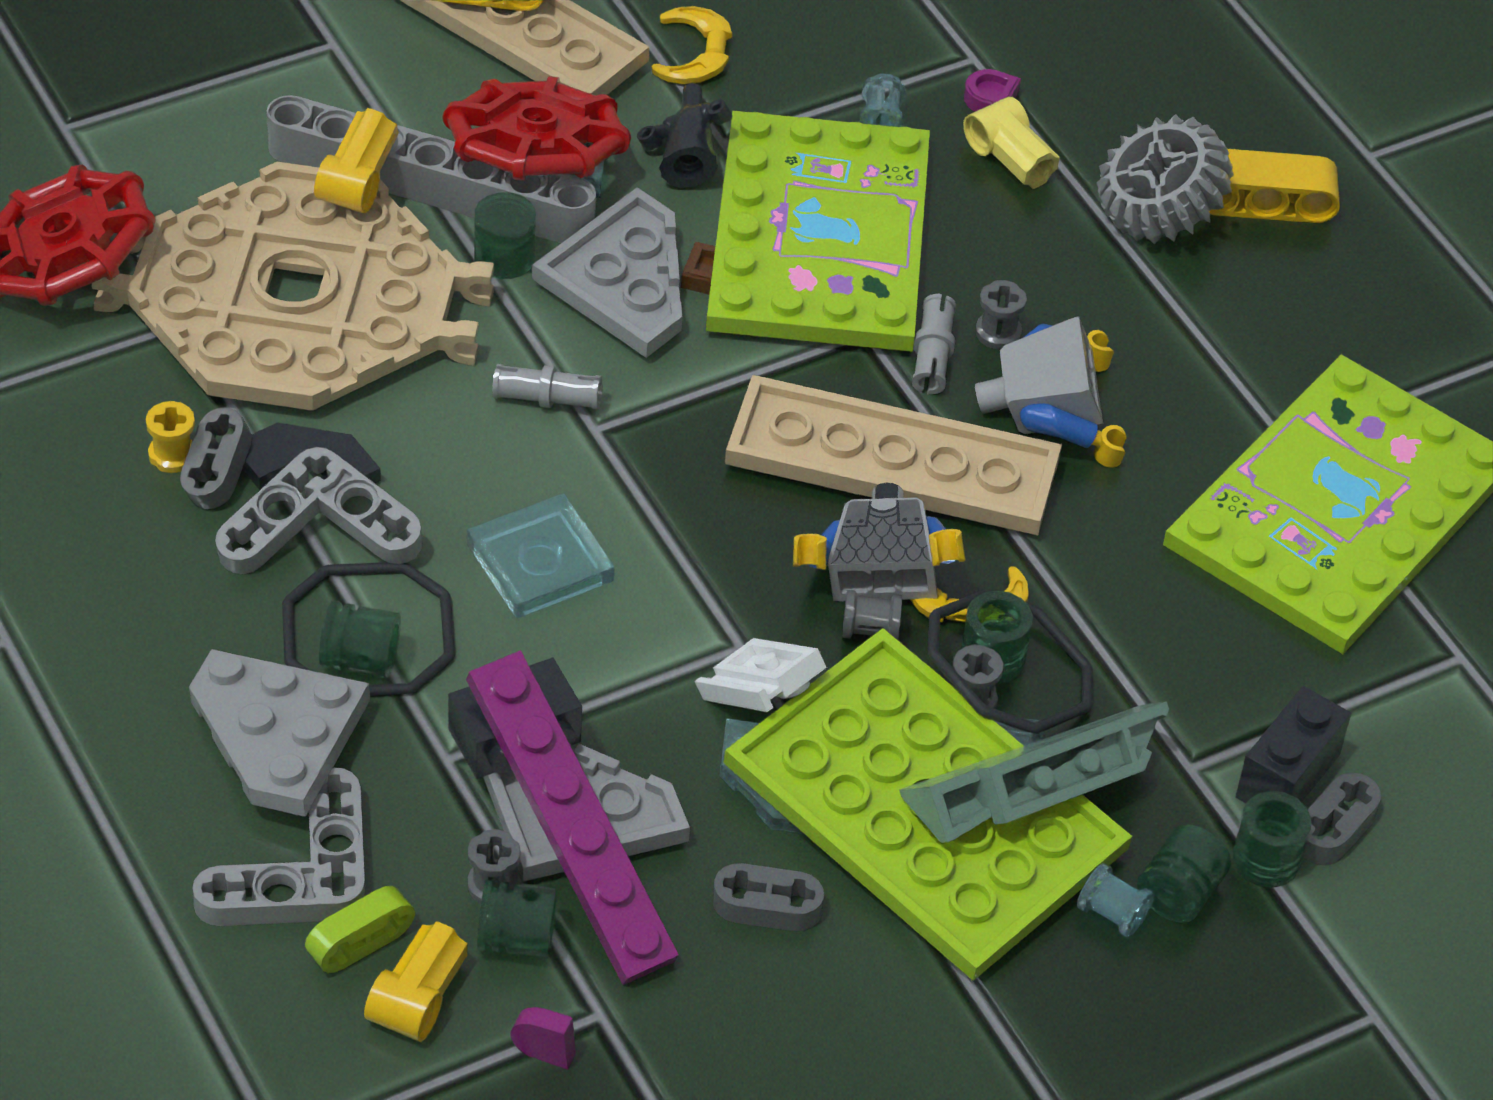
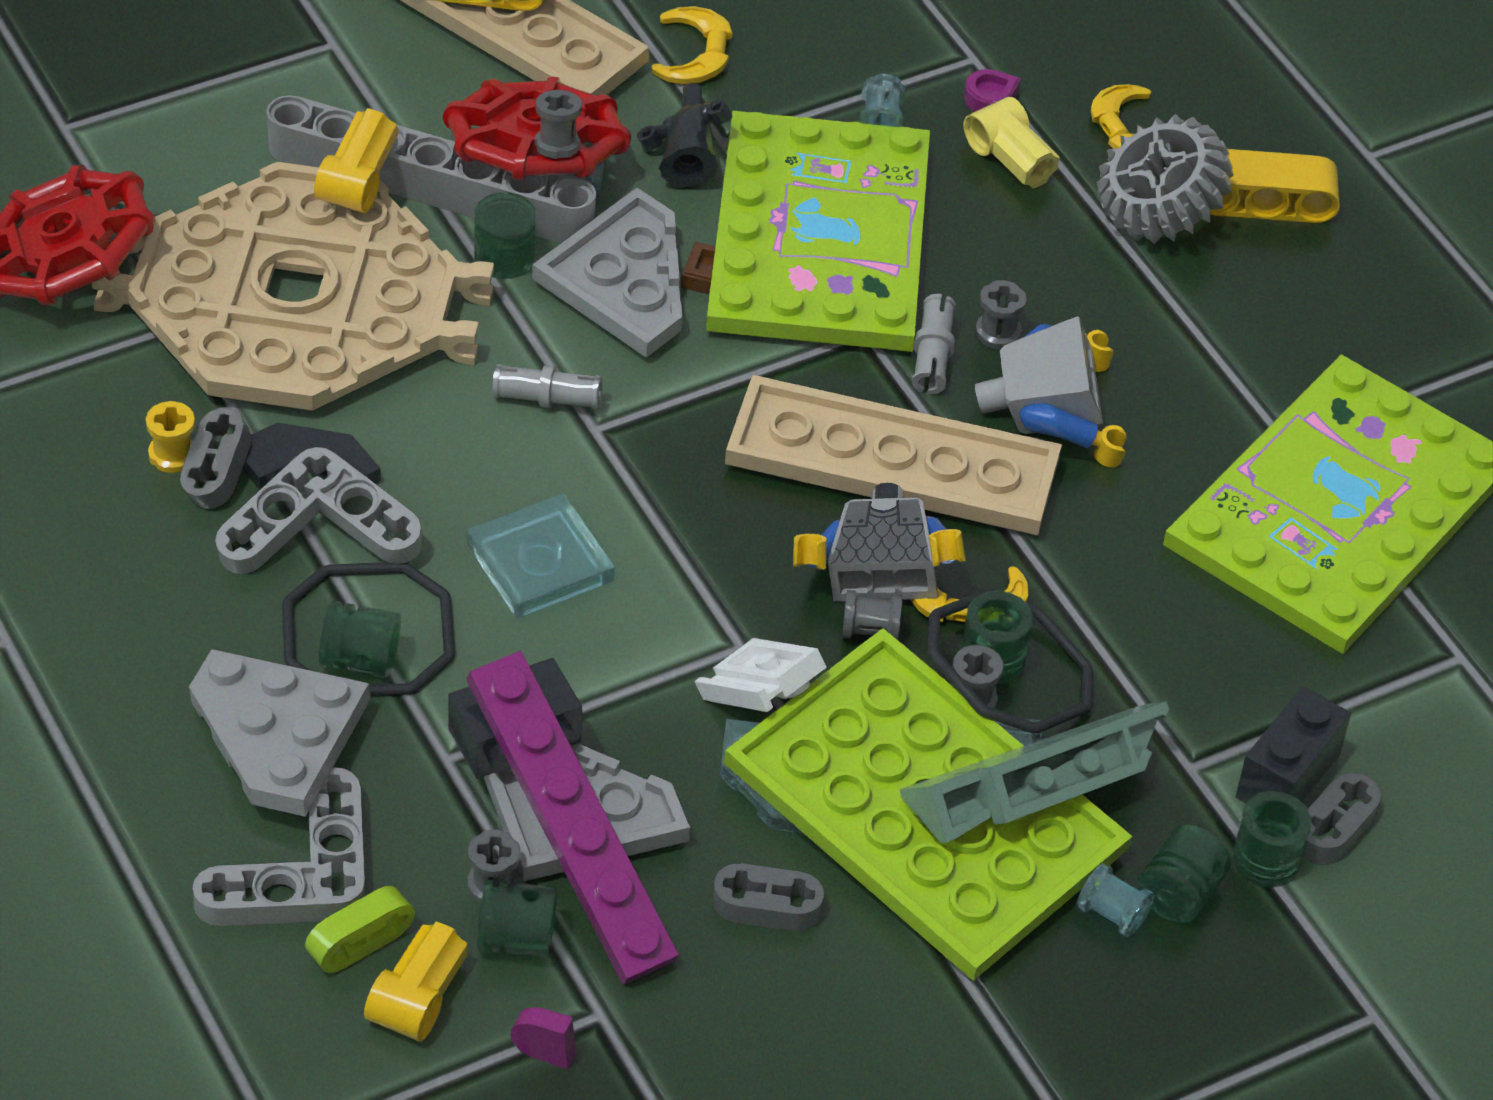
none -> dark grey bush [535,90,582,159]
none -> yellow piece [1090,84,1151,149]

